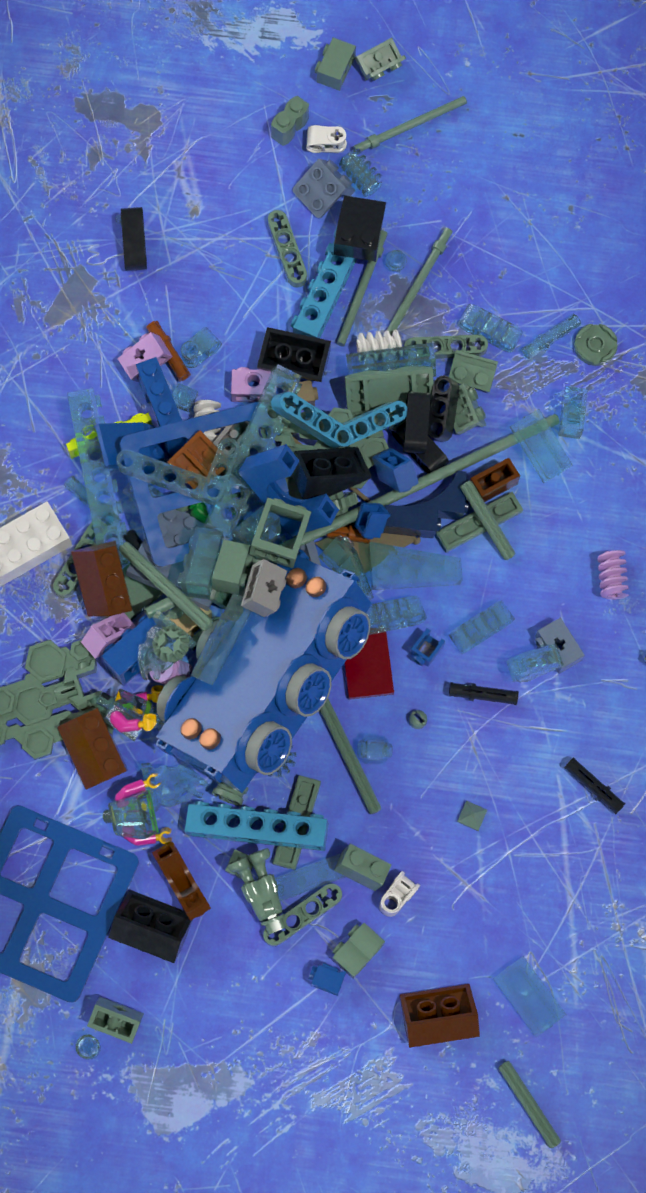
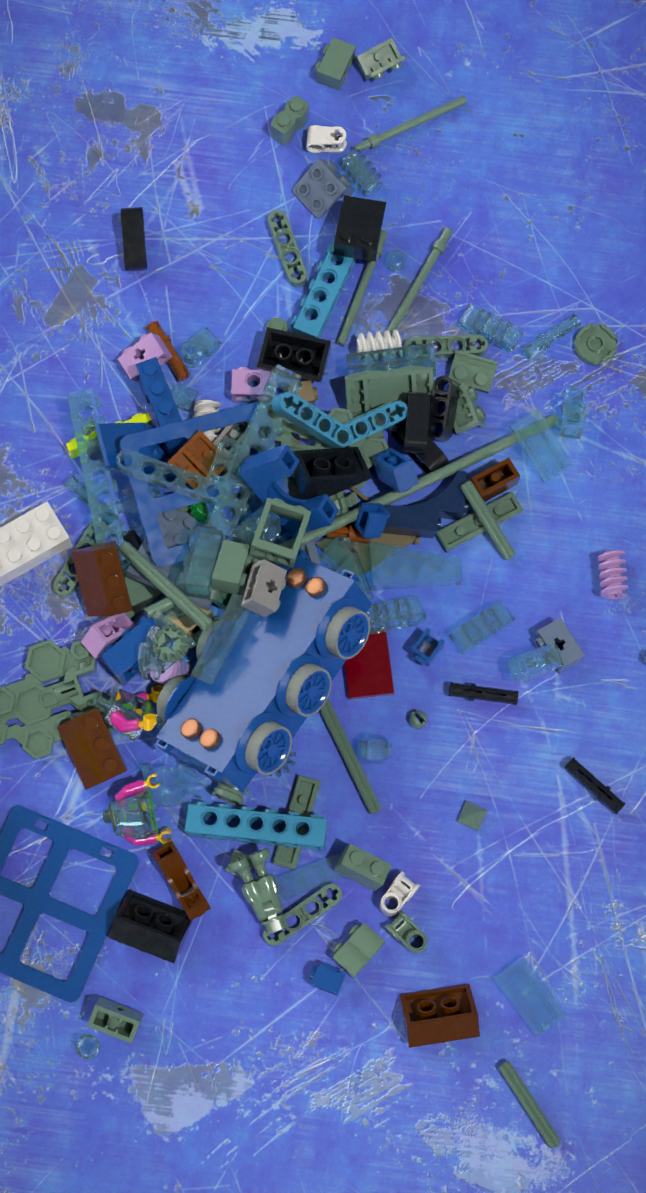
none -> sand green plate [266,318,288,331]
none -> sand green piece [384,910,427,955]

